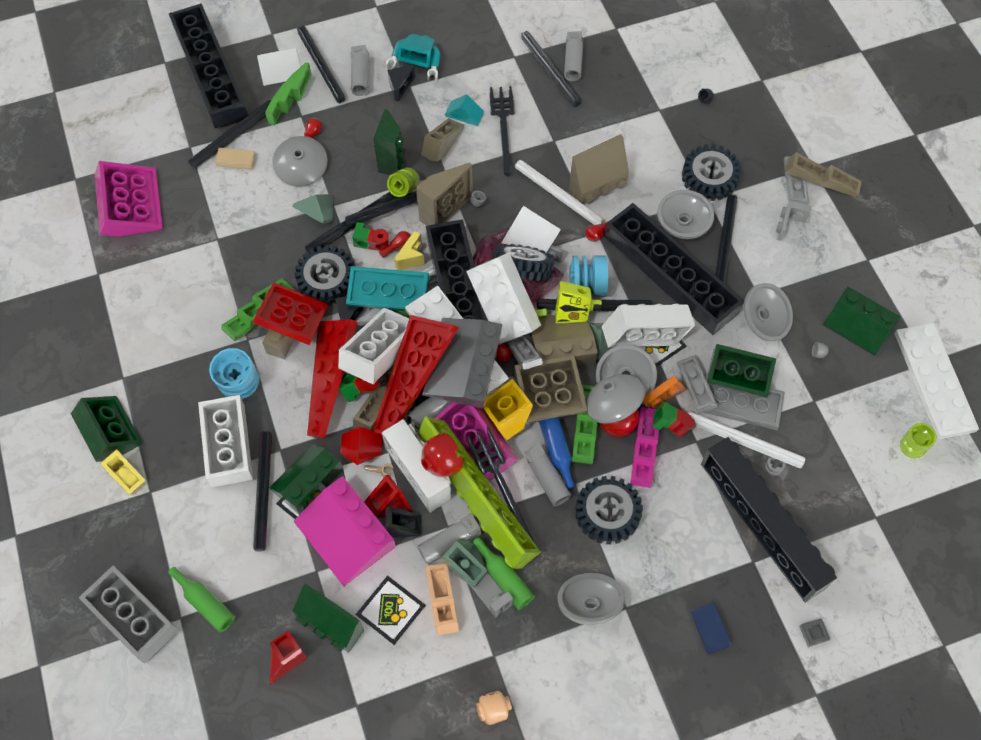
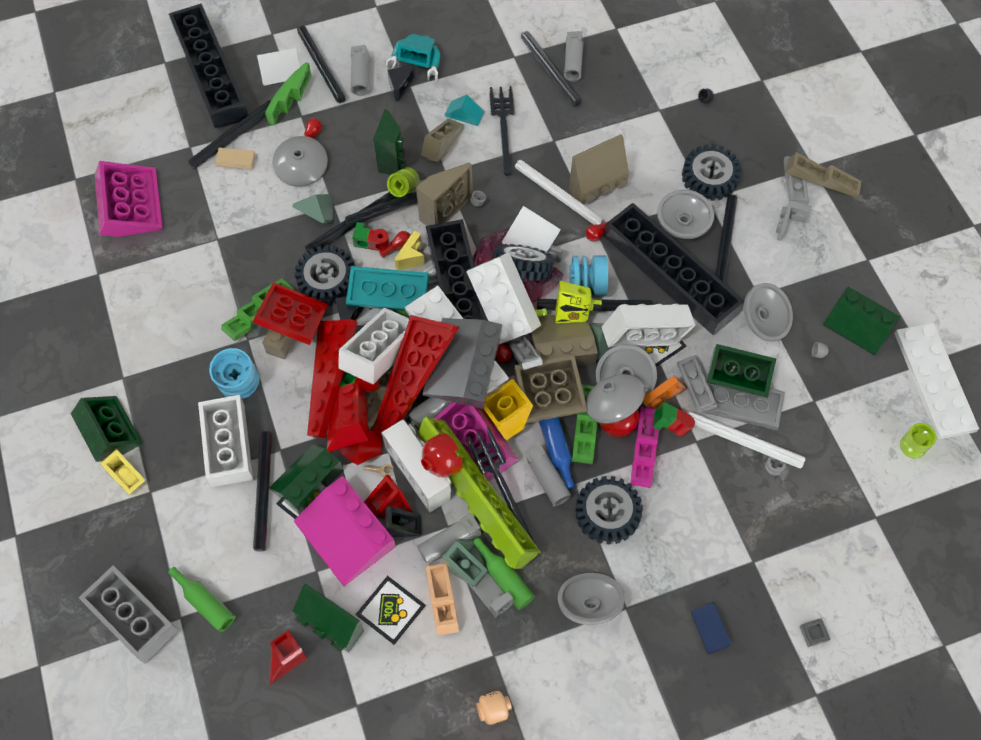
black brick [700,437,837,603] -> none
none -> red slope [327,382,368,452]

